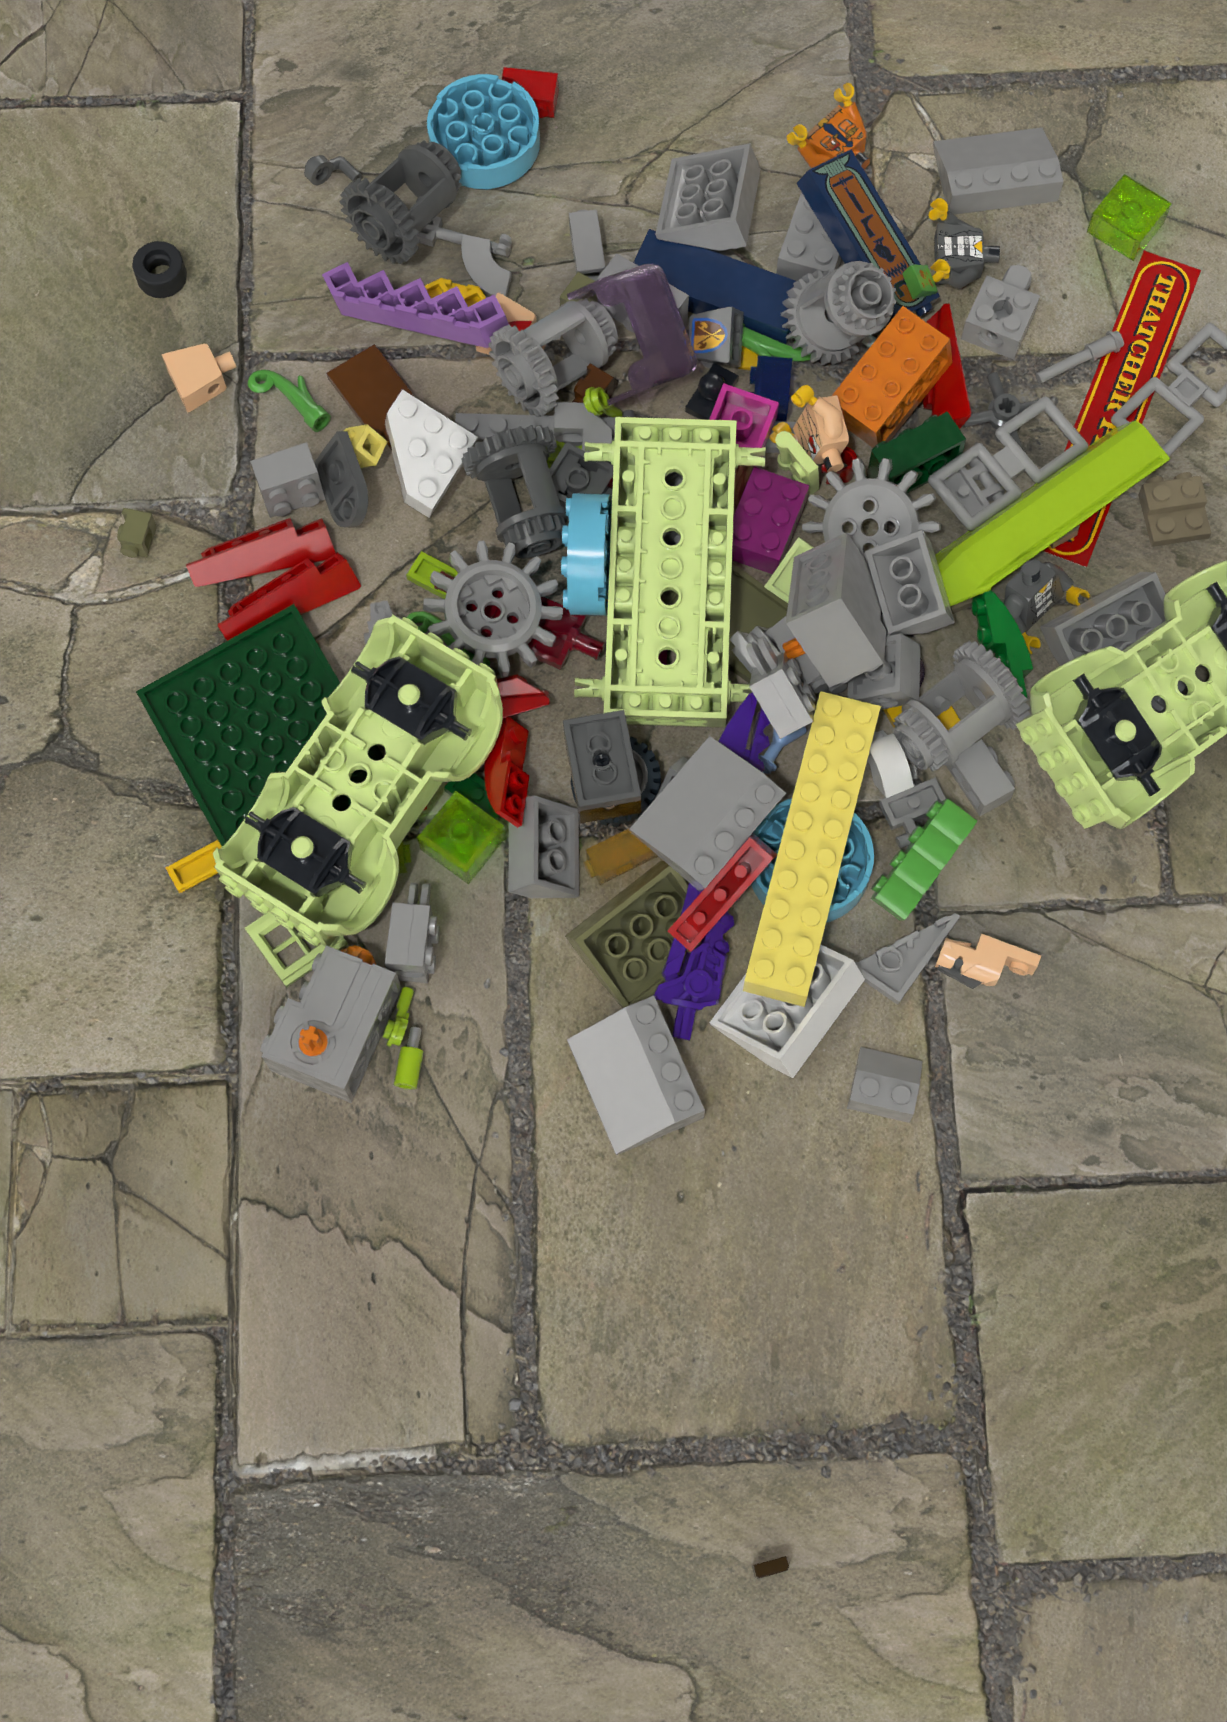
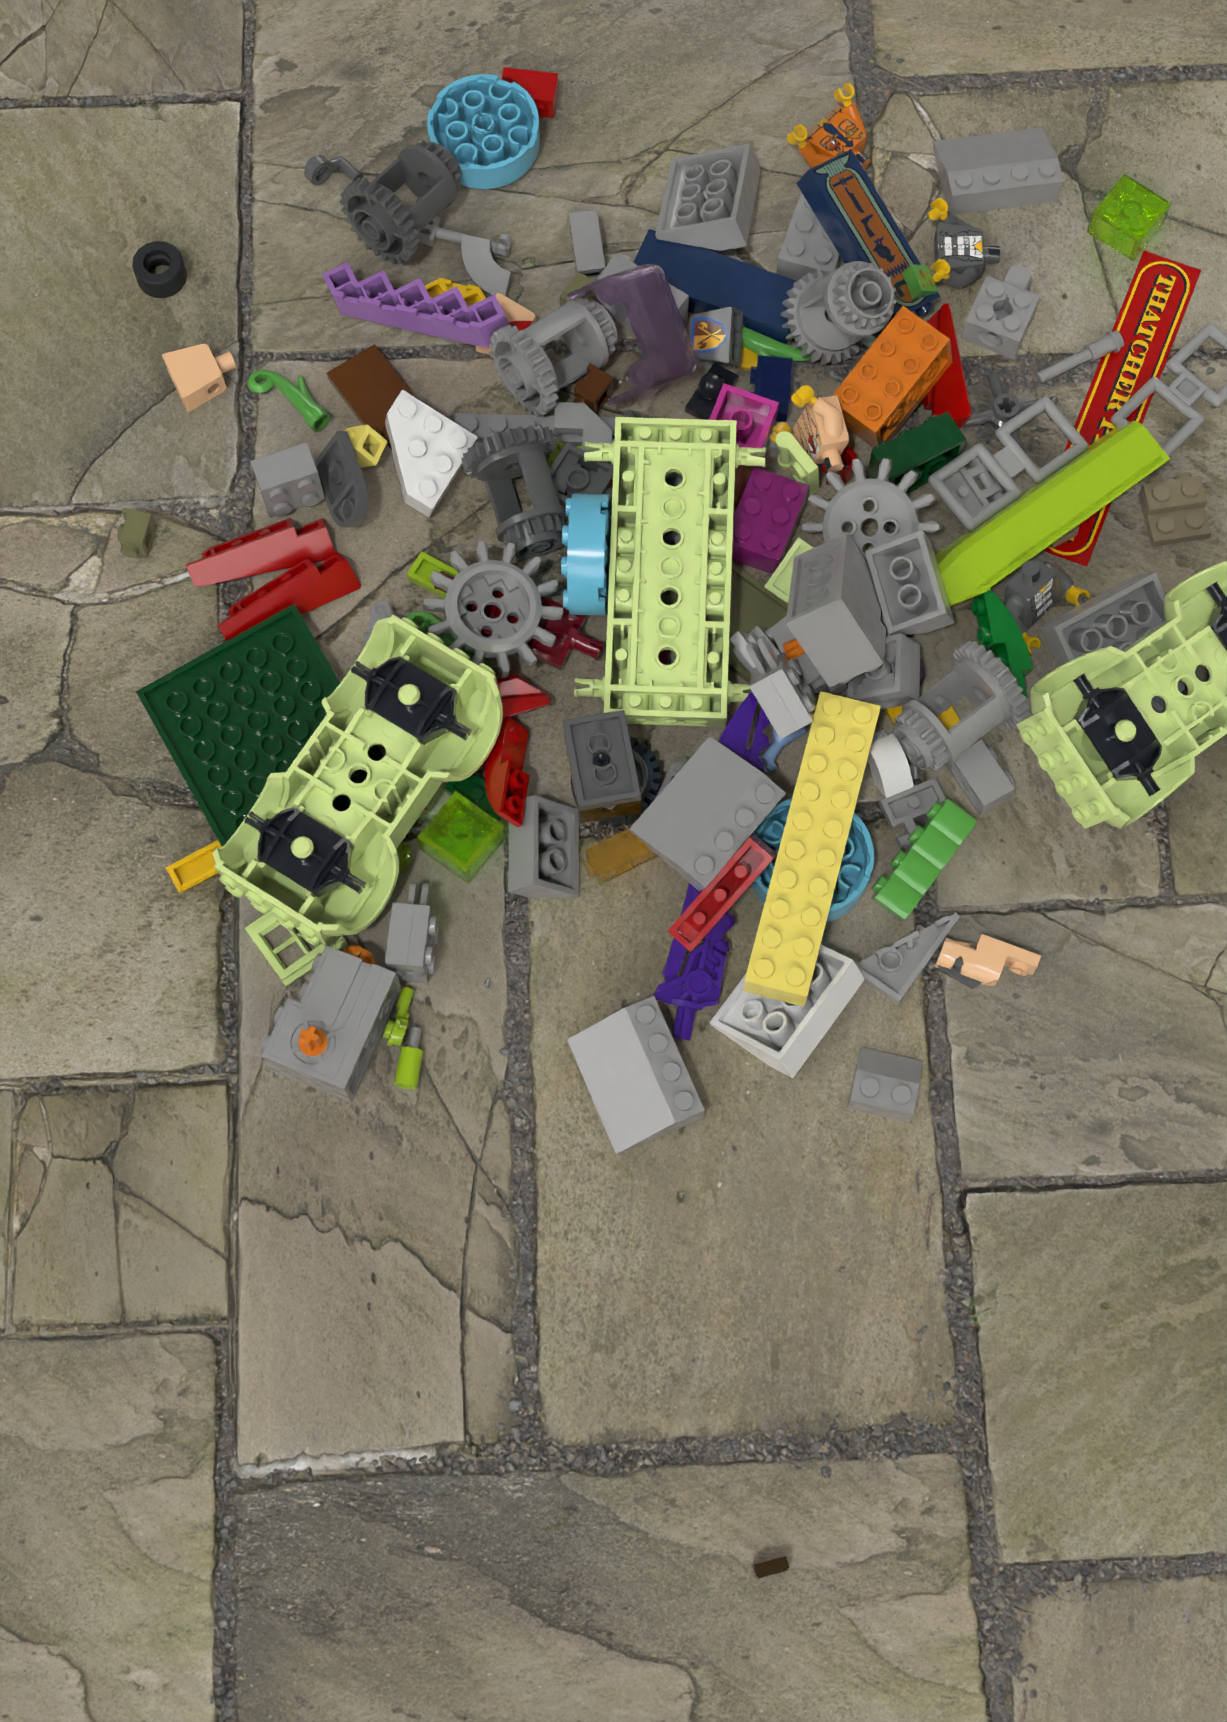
olive slope [565,861,724,1008] -> none
lime plate [583,387,622,417] -> none

